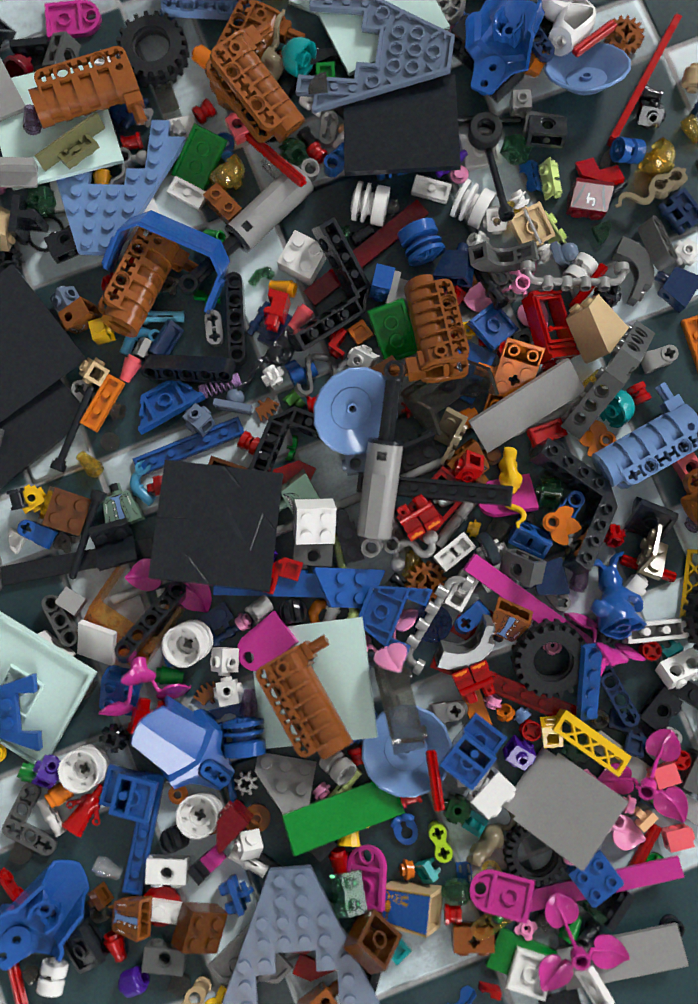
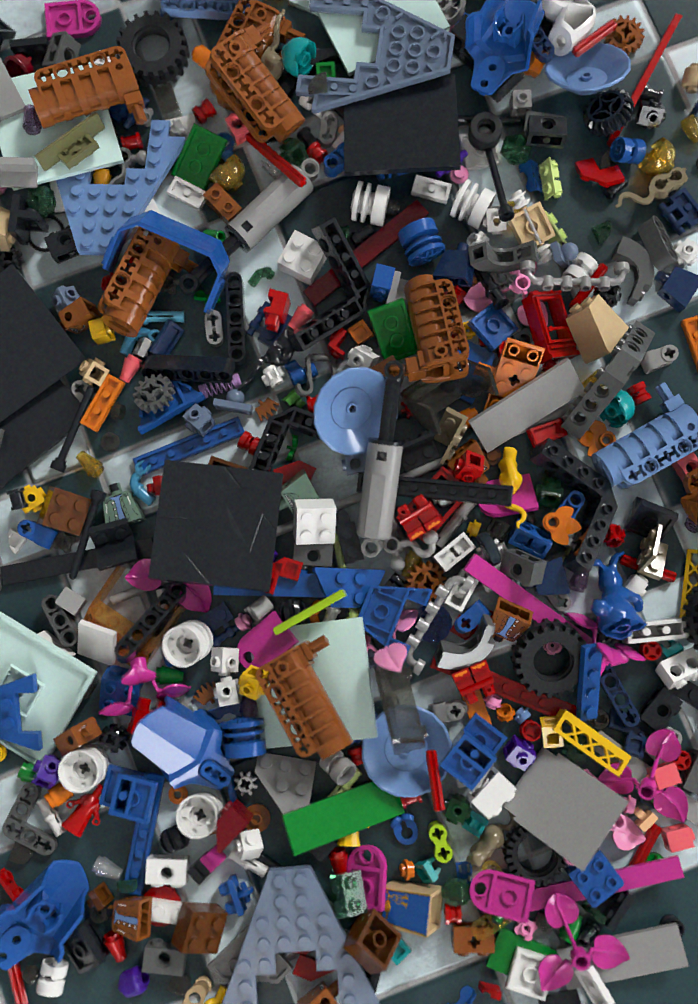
light orange cone [268,280,297,298] -> none
bright pink plate [313,782,331,800] -> none
slope [566,178,615,220] -> none
none -> dark orange torso [53,716,102,757]
none -> tile [117,879,138,893]
none -> dark grey gear [133,374,175,414]
none -> yellow brick [238,665,268,700]
none -> lime tile [273,589,347,635]
none -> black gear [583,87,634,137]

